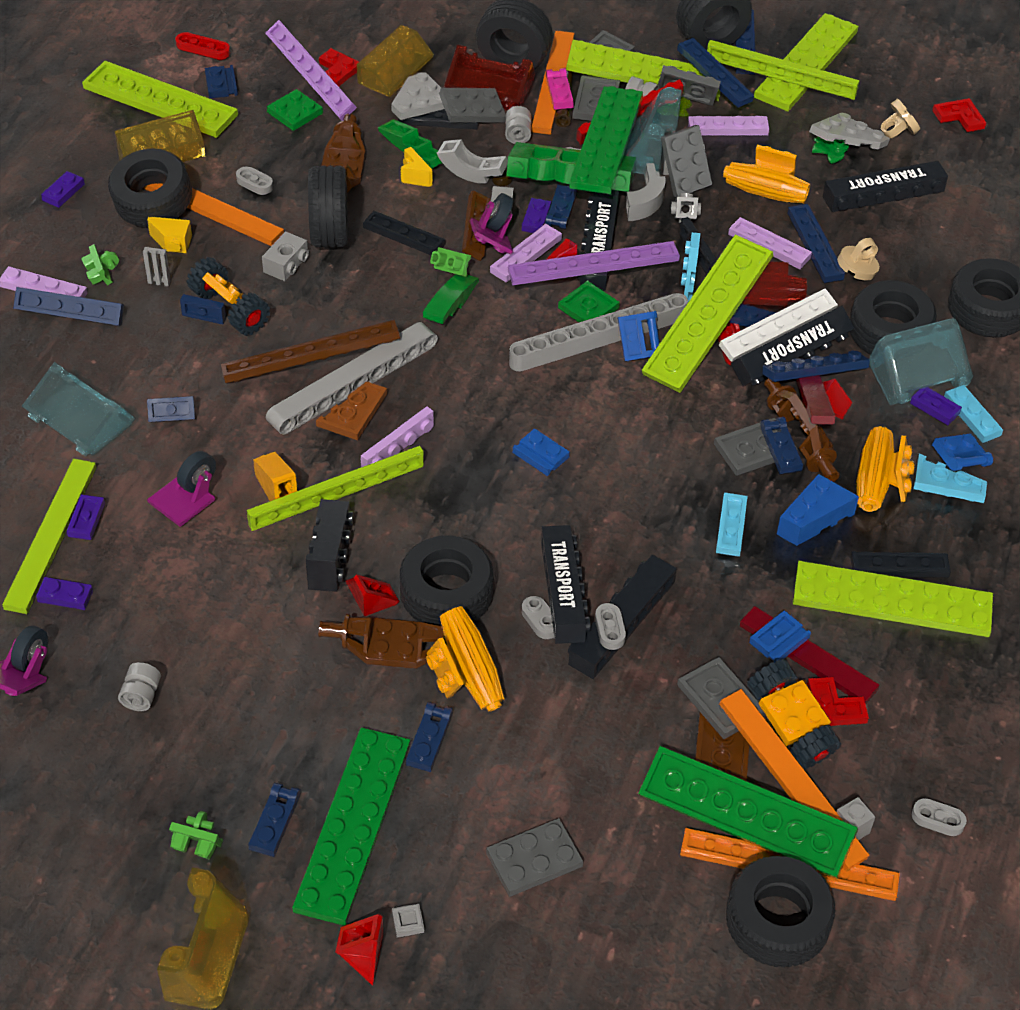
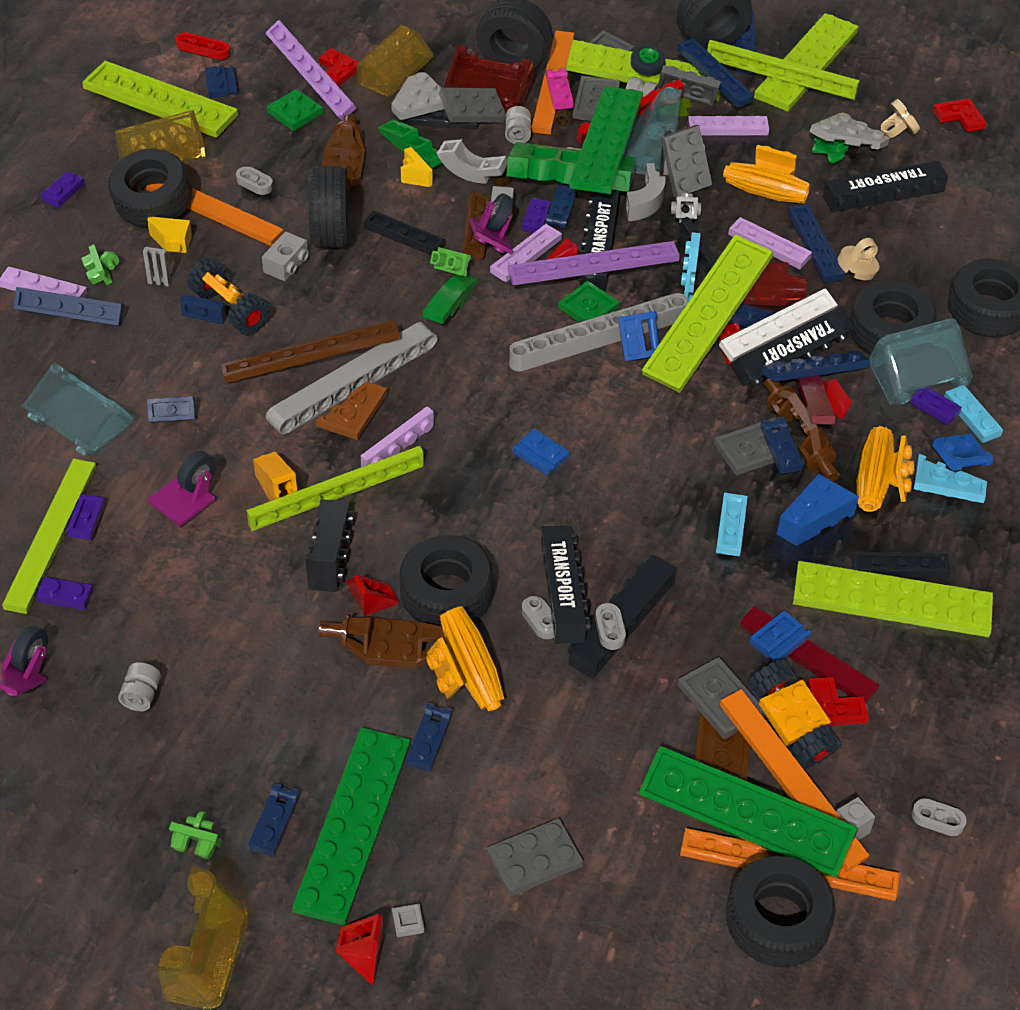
none -> black wheel [630,45,666,76]

